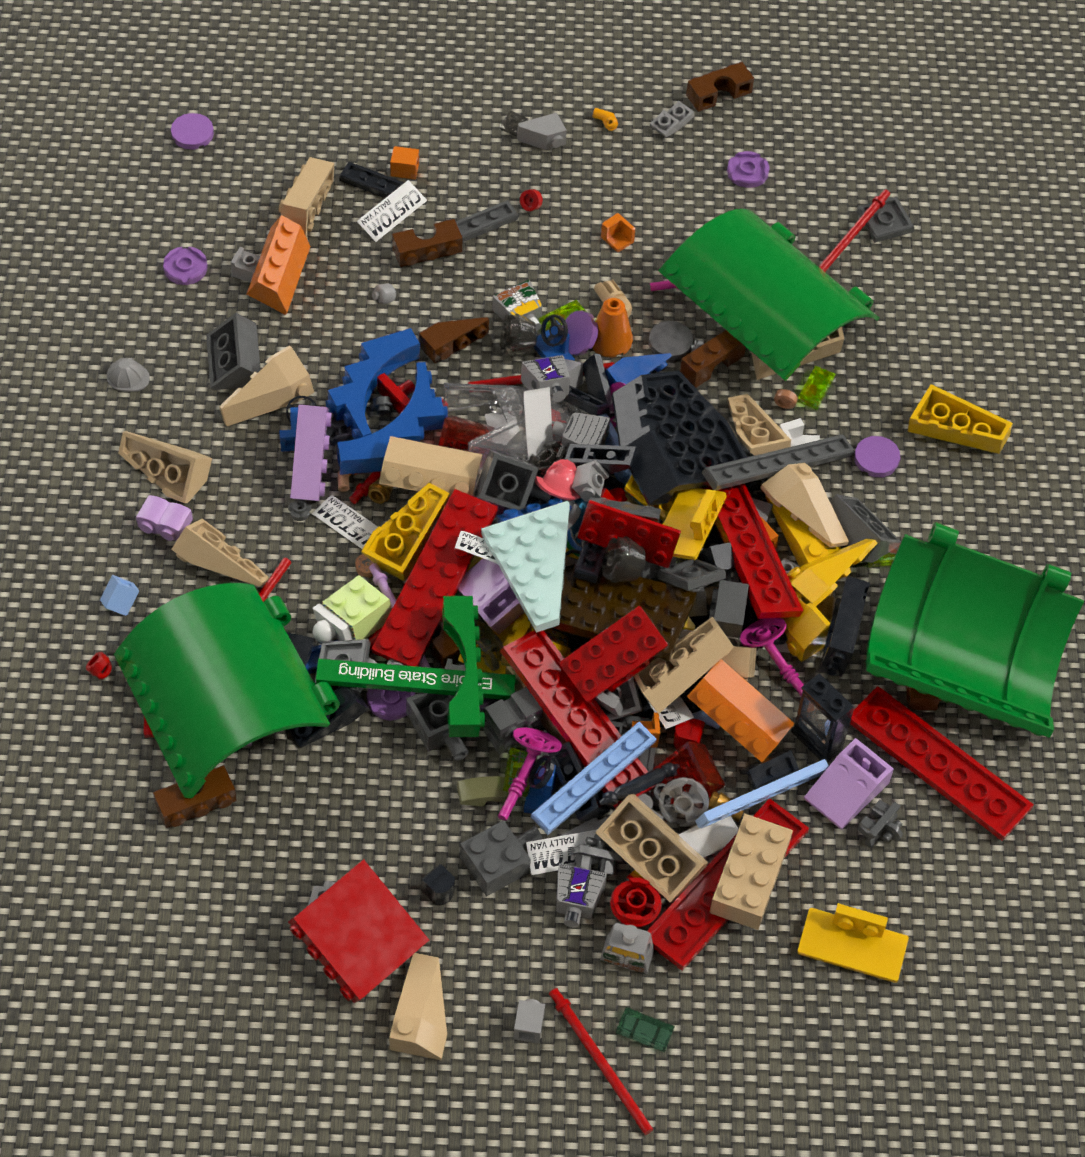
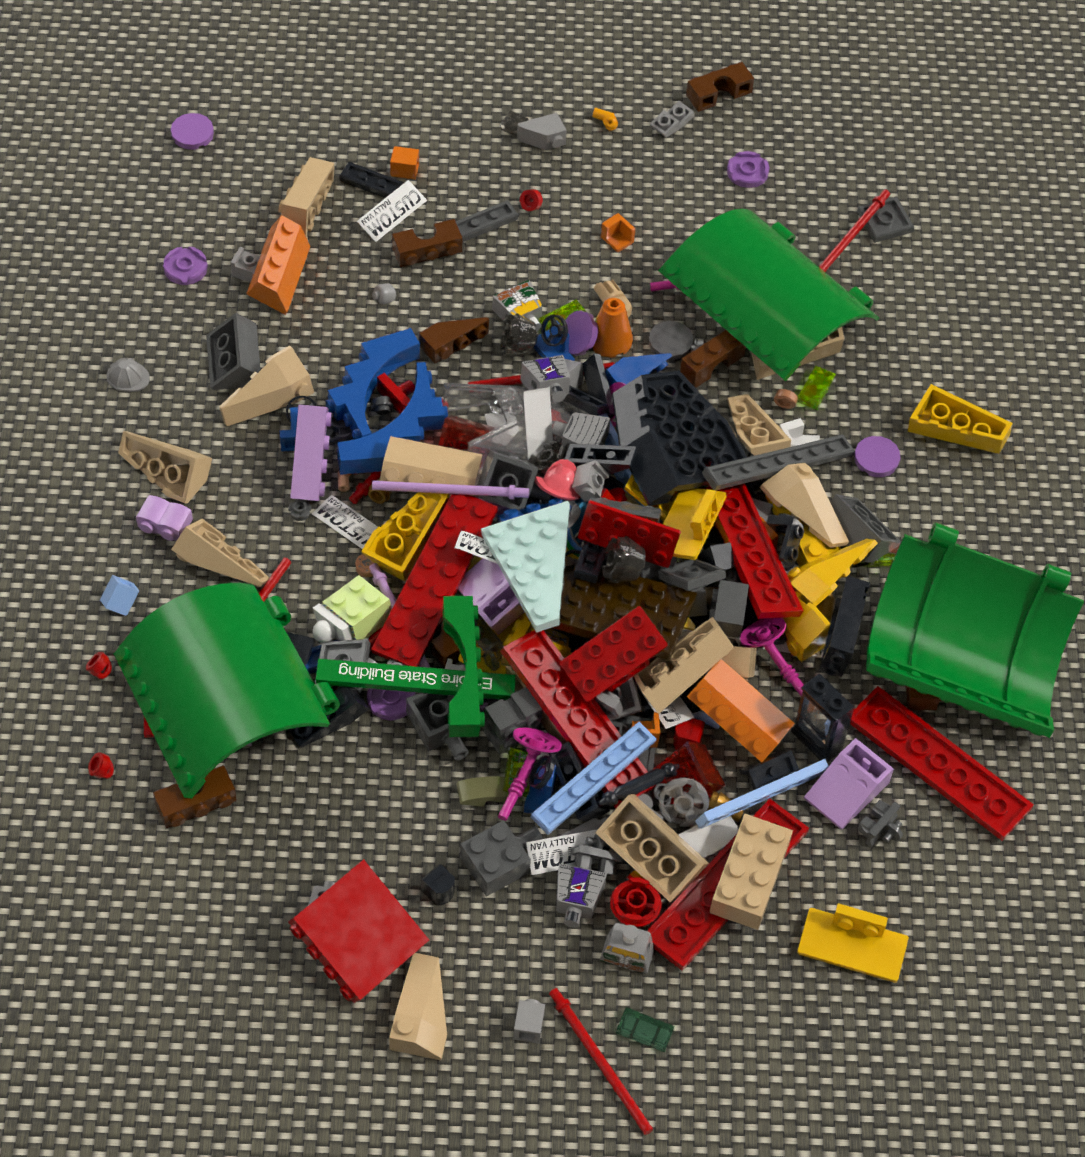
none -> red tile [88,752,114,779]
none -> lavender bar [372,481,529,499]
none -> black bracket [767,513,804,568]

